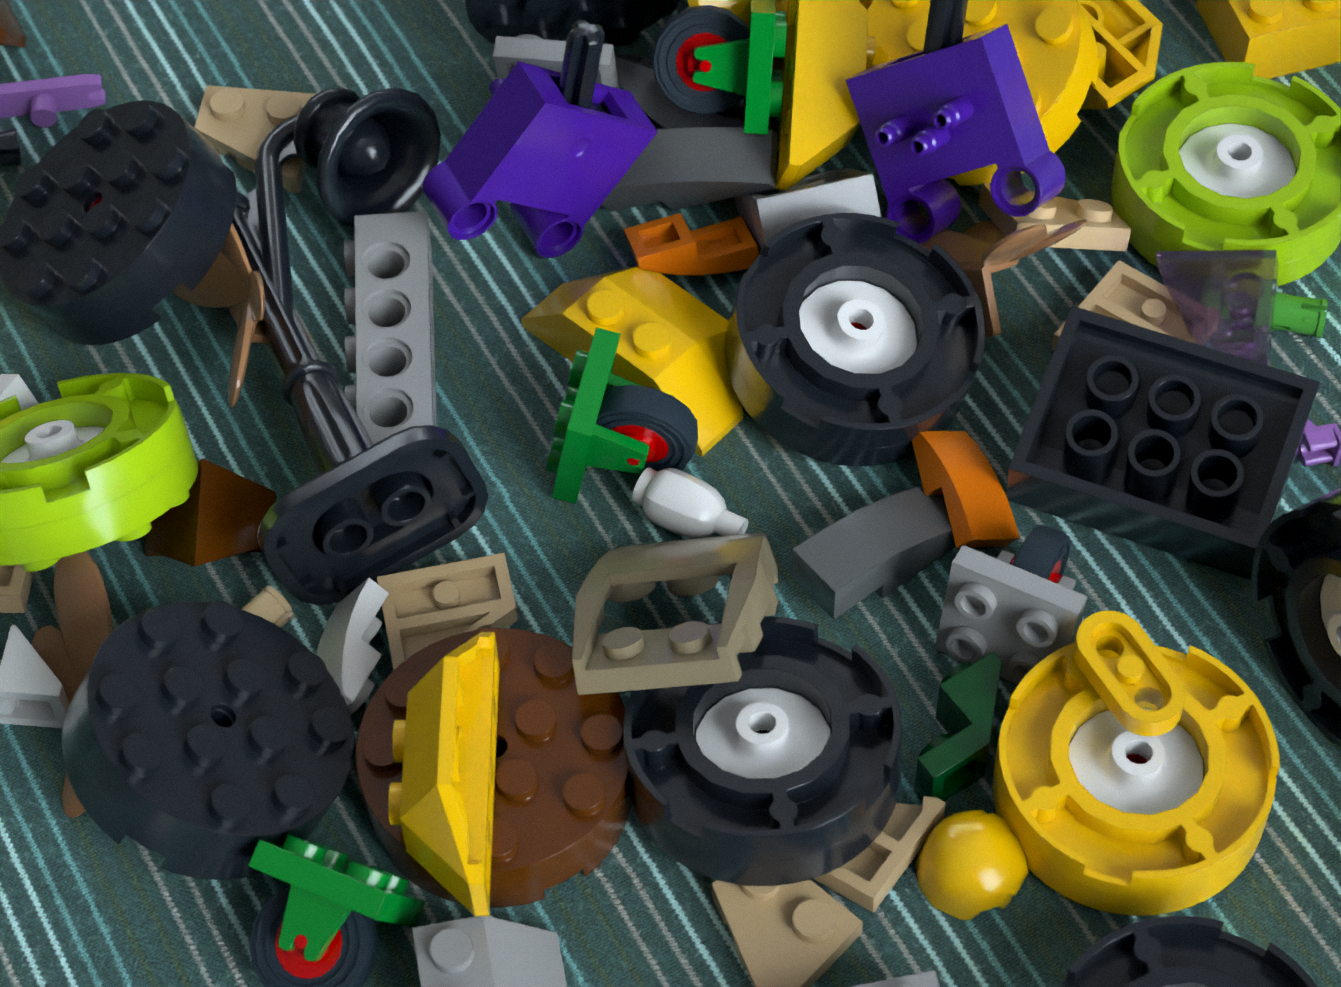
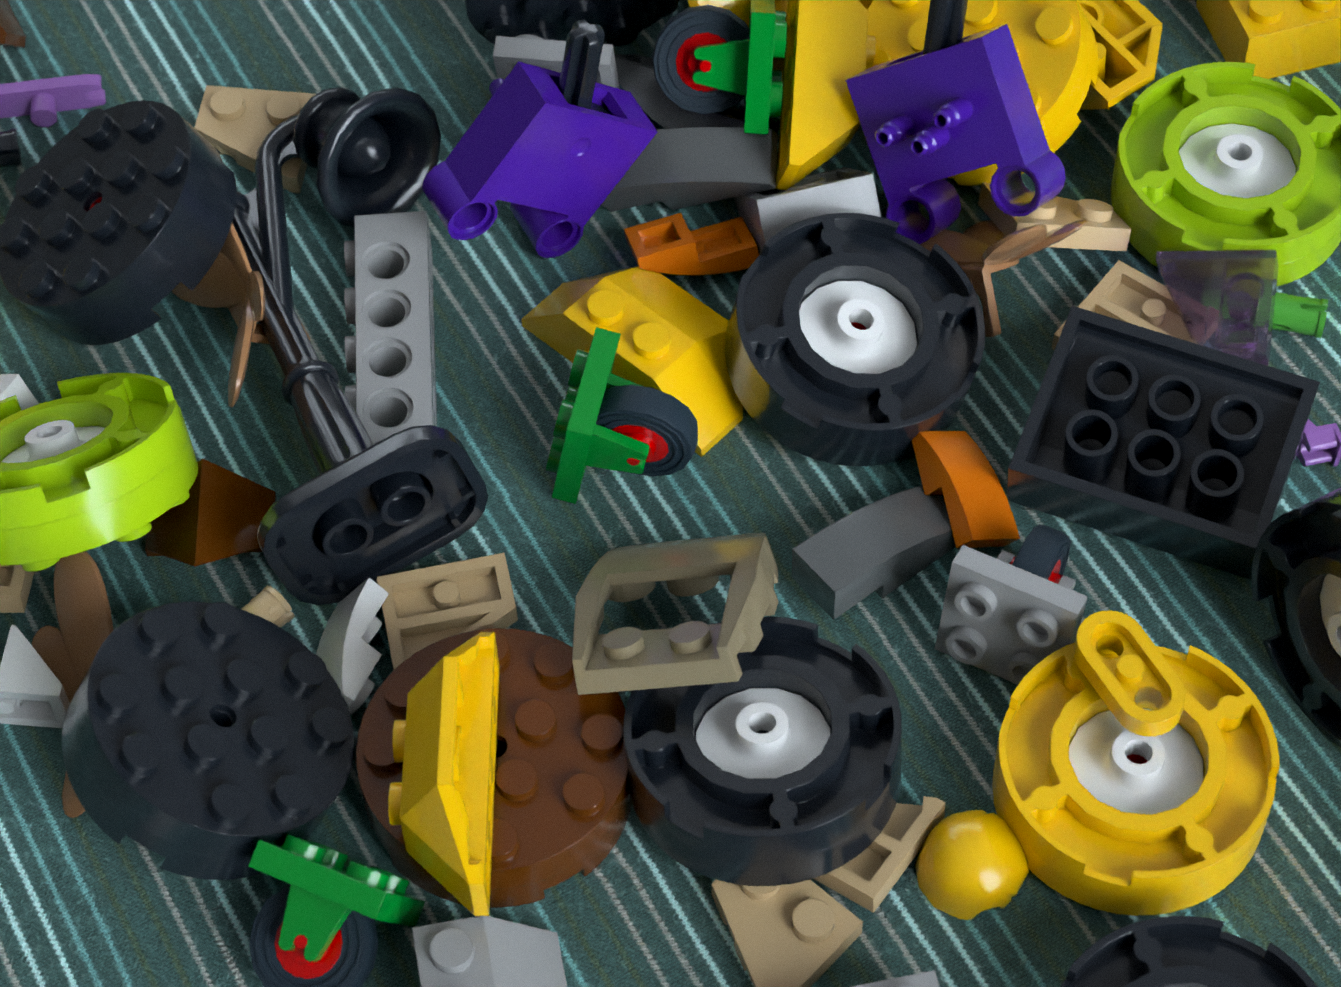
white plant [632,468,748,538] -> none
dark green slope [914,652,1002,801] -> none

